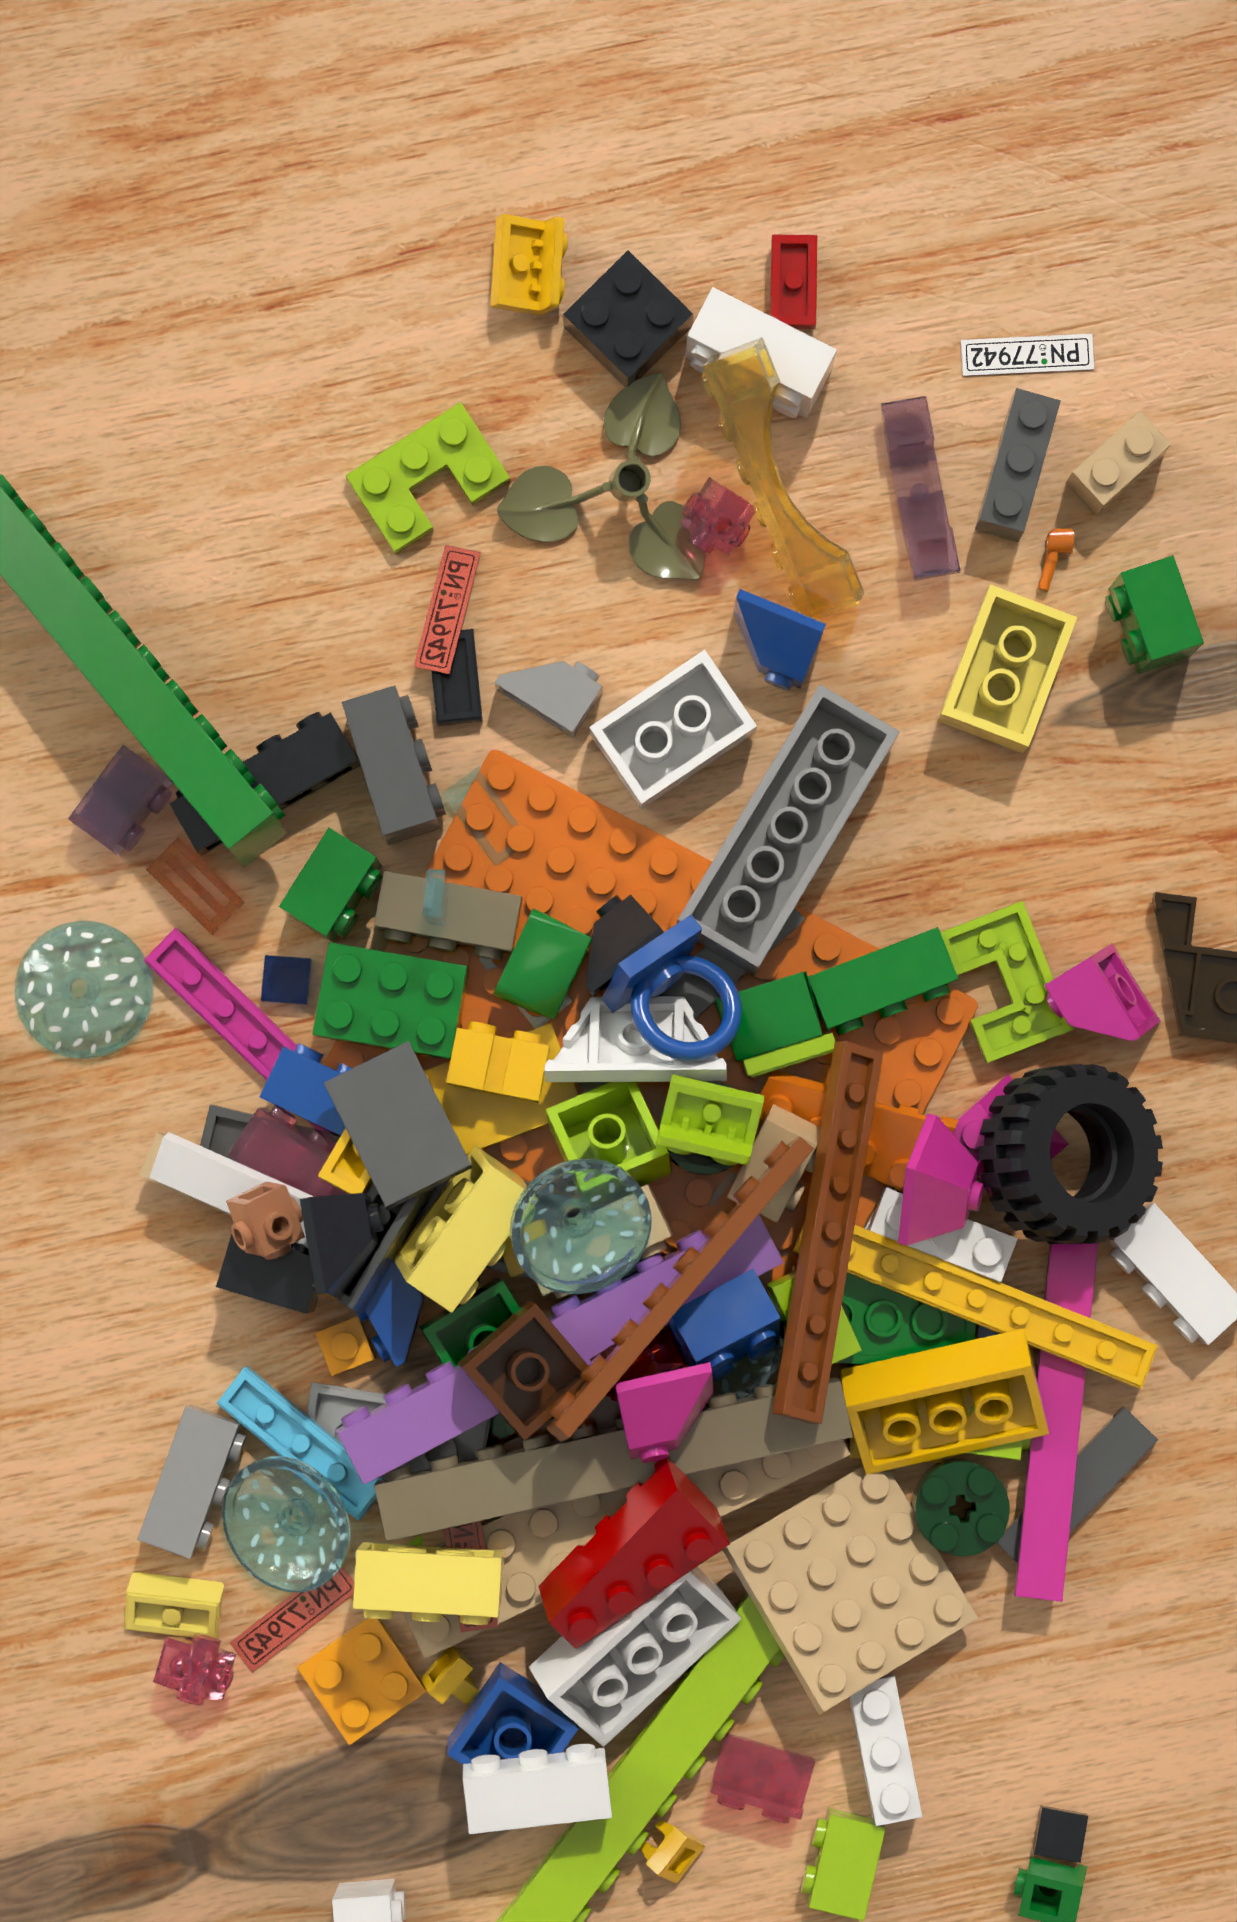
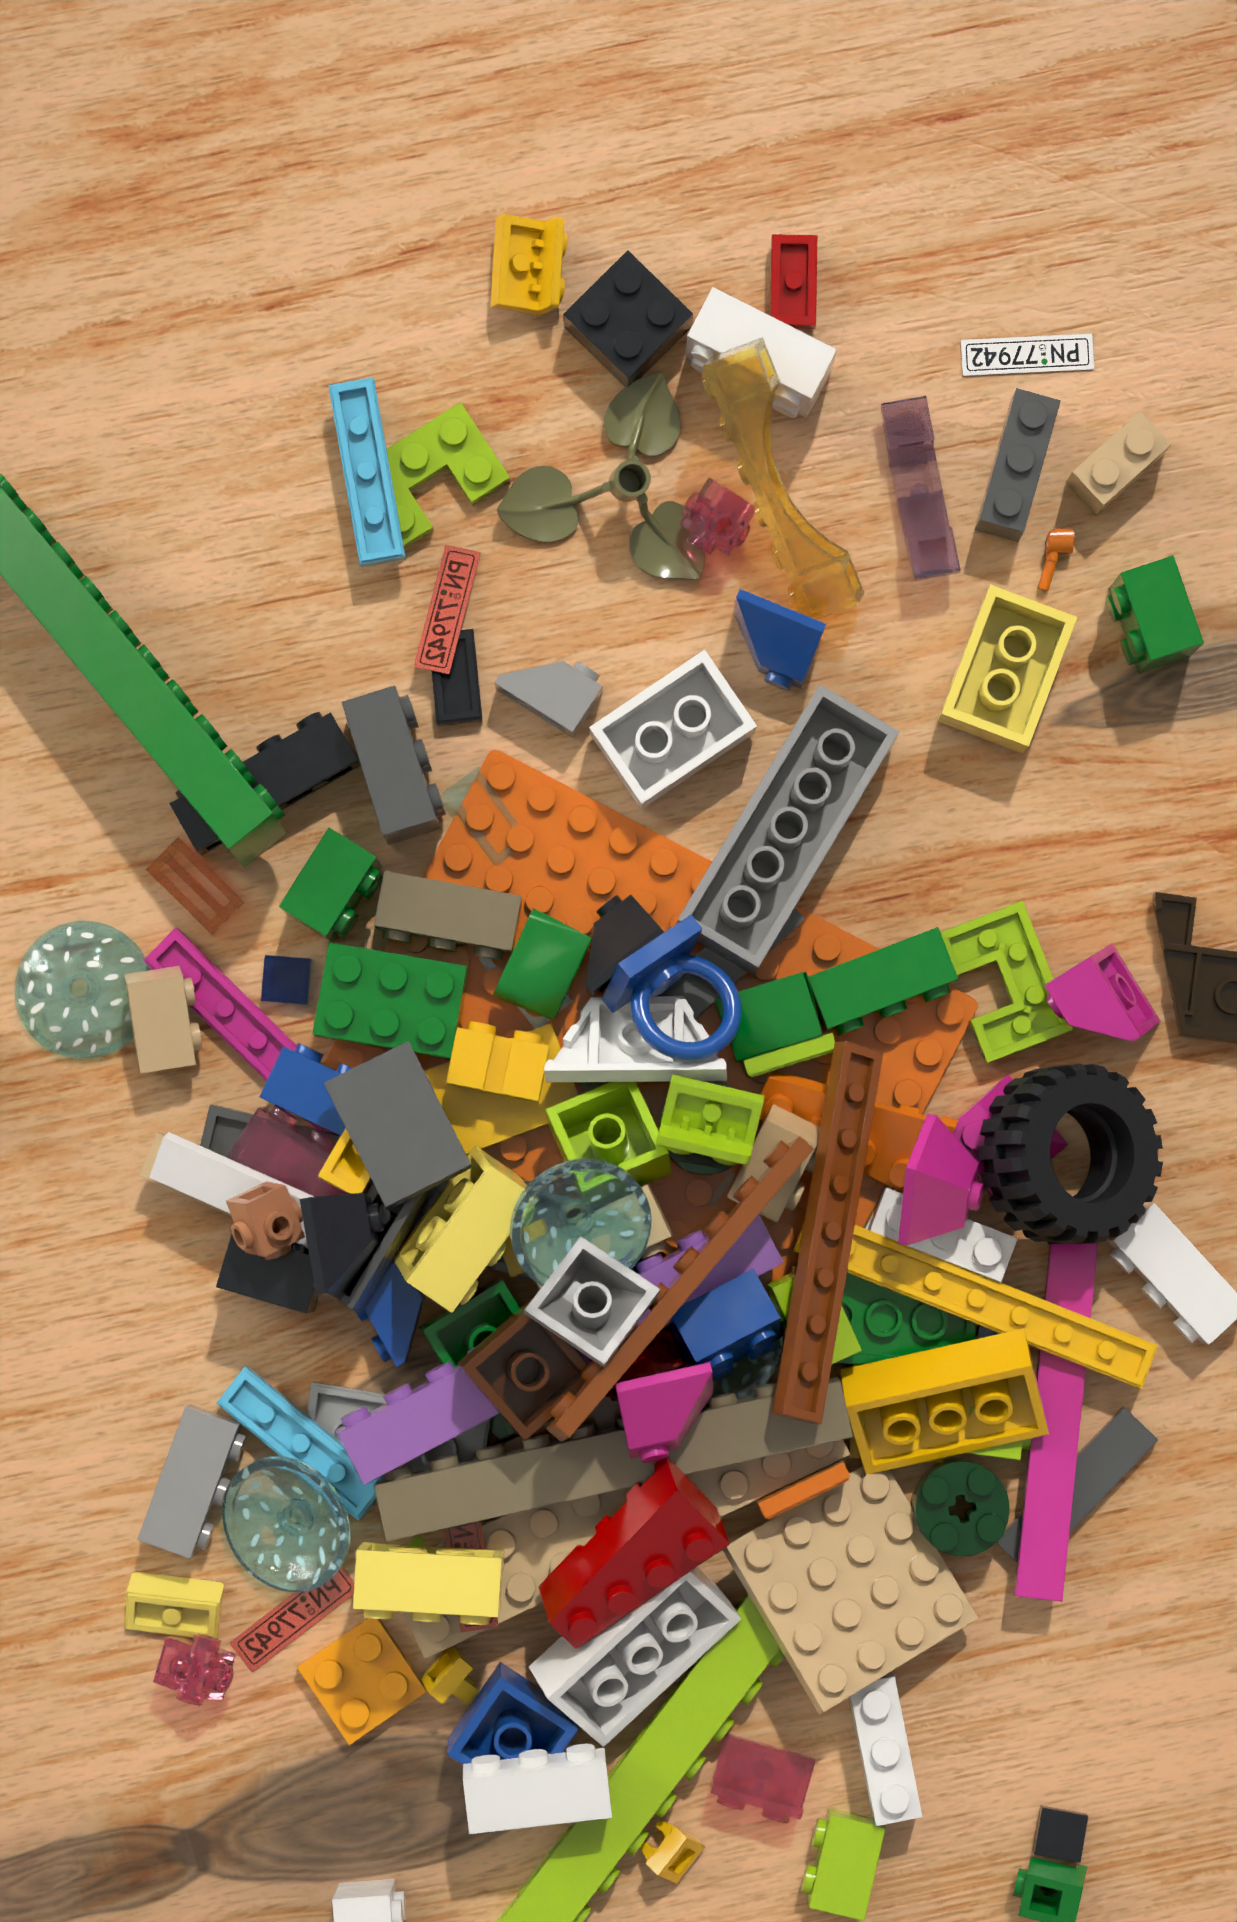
brick [68,745,173,856] -> none
light orange plate [315,1316,376,1376] -> none
clear light blue tile [422,869,450,925] -> none
none -> tan brick [124,966,202,1074]
none -> medium azure tile [328,377,406,567]
none -> light grey slope [524,1236,660,1367]
none -> orange tile [756,1460,850,1520]

